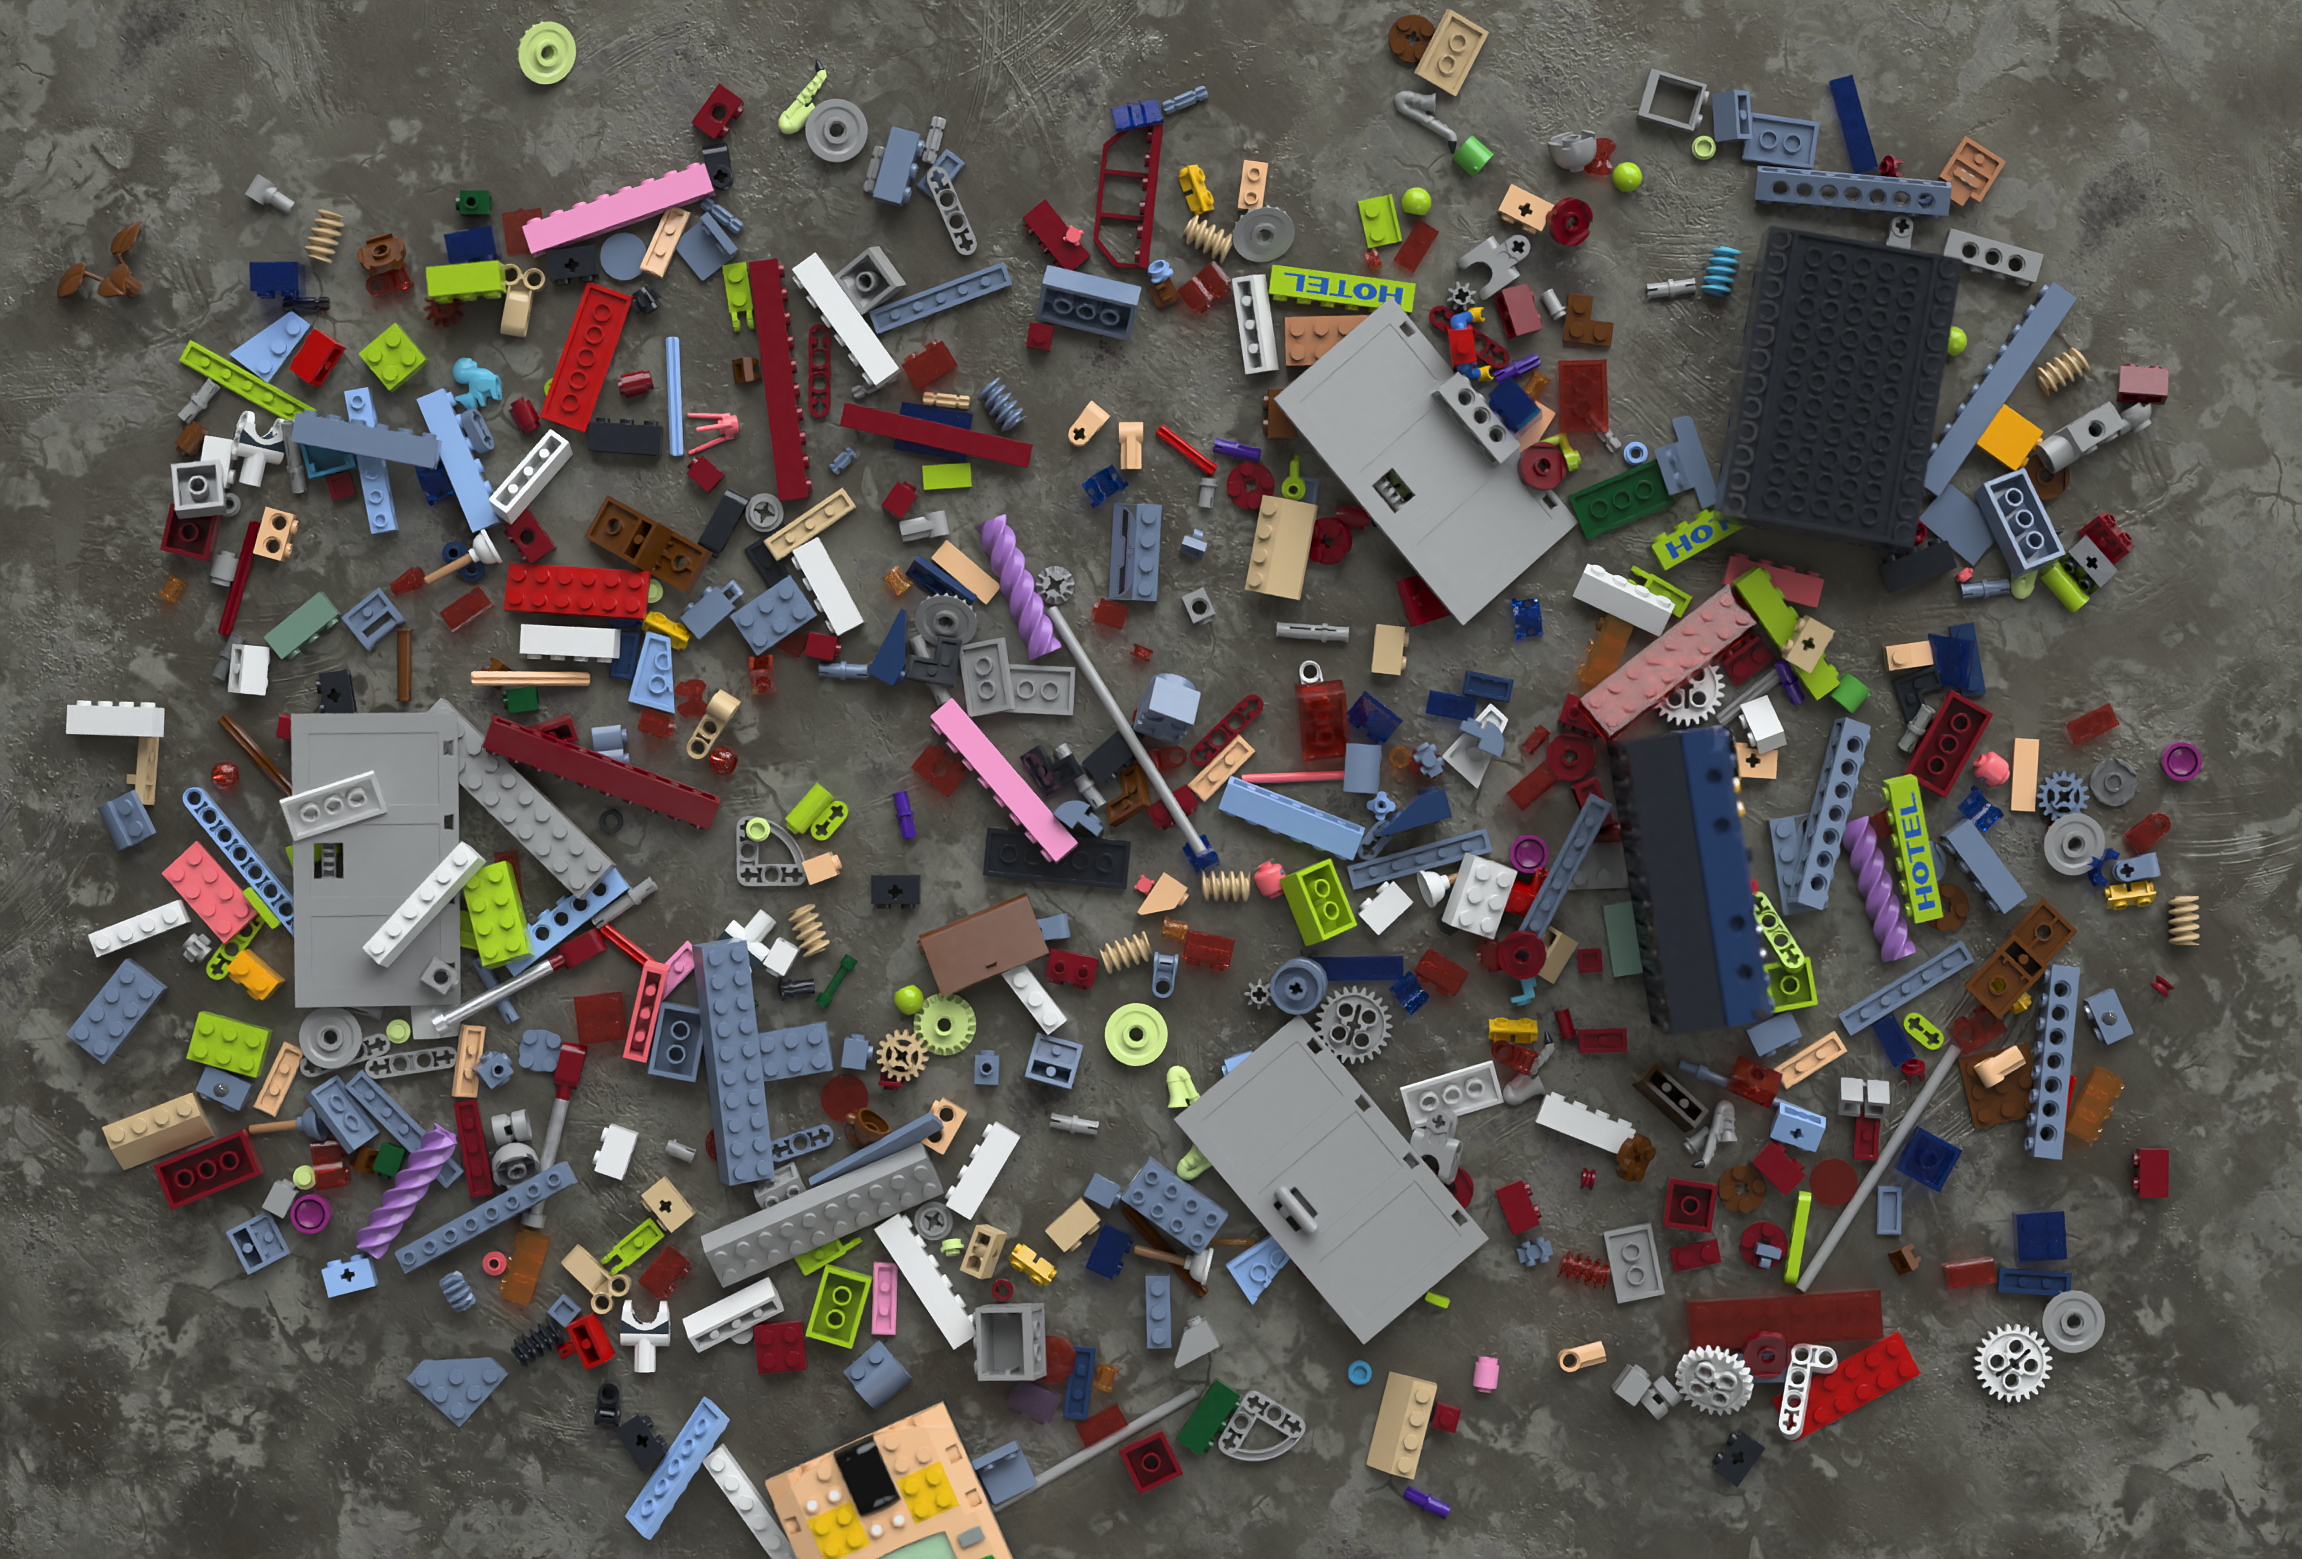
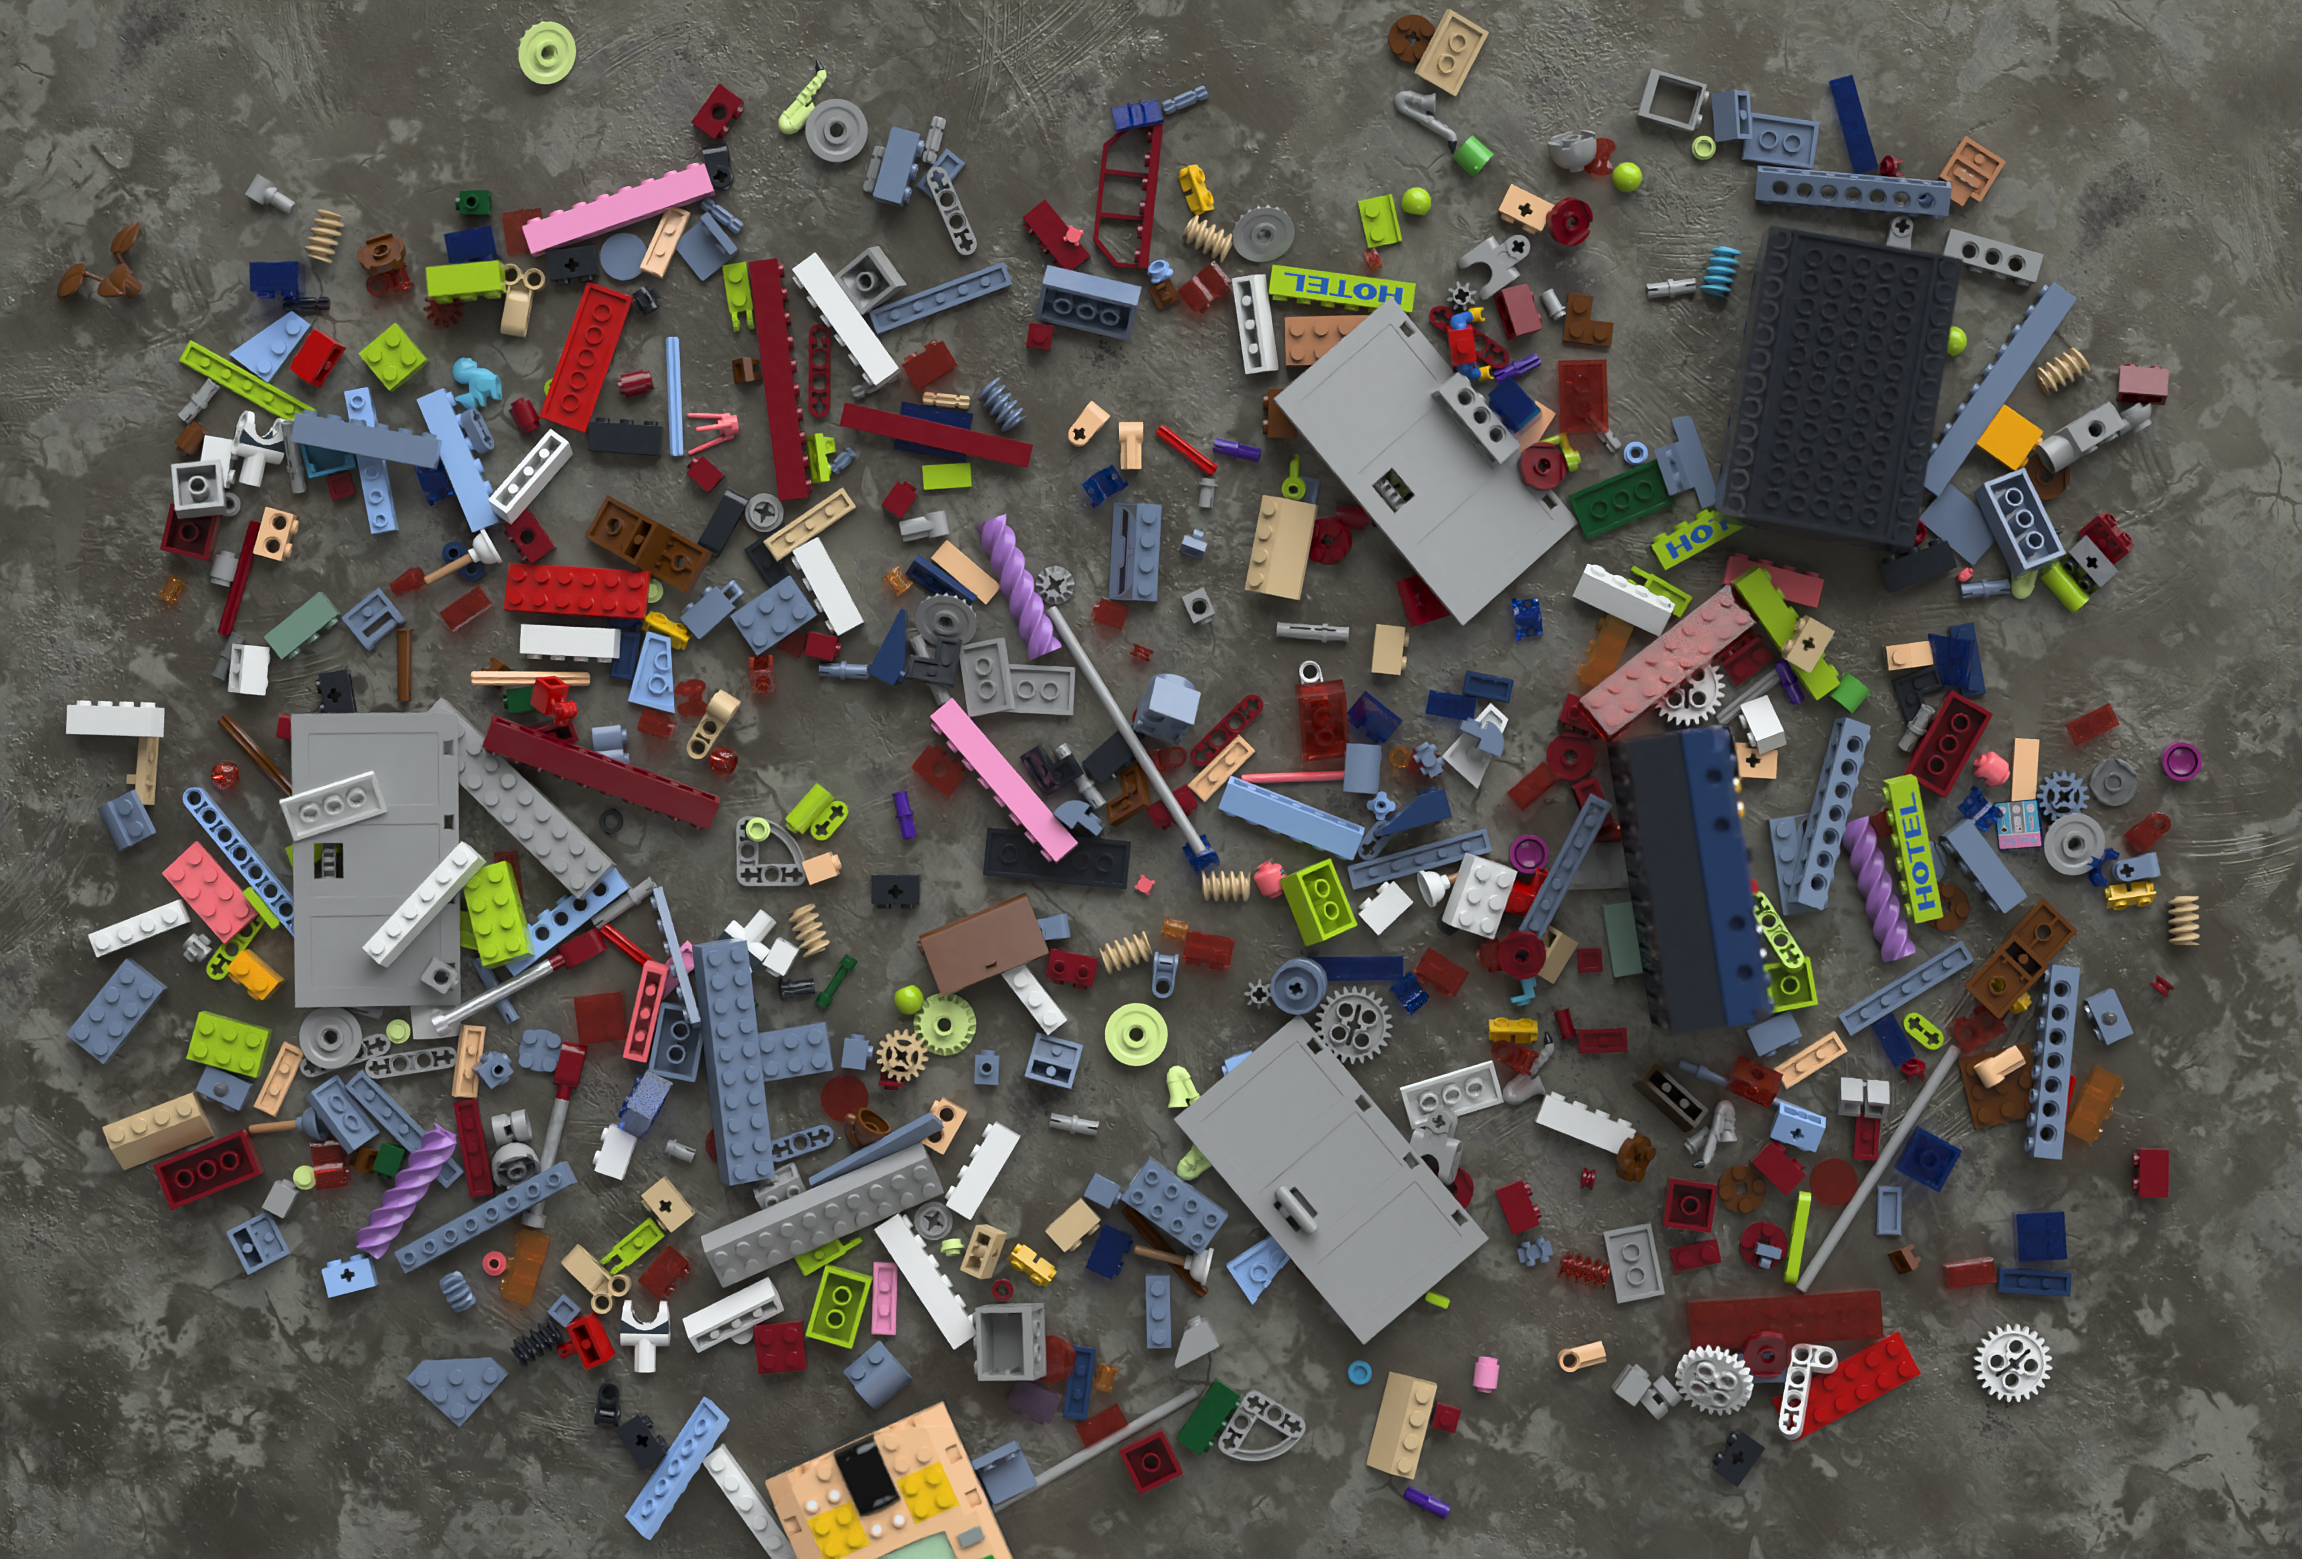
magenta piece [290,1193,333,1234] -> none
light nougat slope [1137,872,1189,915] -> none
clear orange hinge [1208,1238,1256,1246] -> none
dark red plate [1227,462,1274,510] -> none
light nougat brick [1237,160,1268,212] -> none
clear red plate [1393,219,1439,273] -> none
clear orange bush [1520,369,1551,401] -> none
clear red pin [1521,724,1551,755] -> none
light grey gear [2042,1290,2105,1353] -> none
none -> red brick [530,676,577,726]
none -> clear blue brick [617,1070,673,1141]
none -> plate [650,887,702,1029]
none -> lime hinge [806,433,836,484]
none -> piece [1994,799,2044,850]

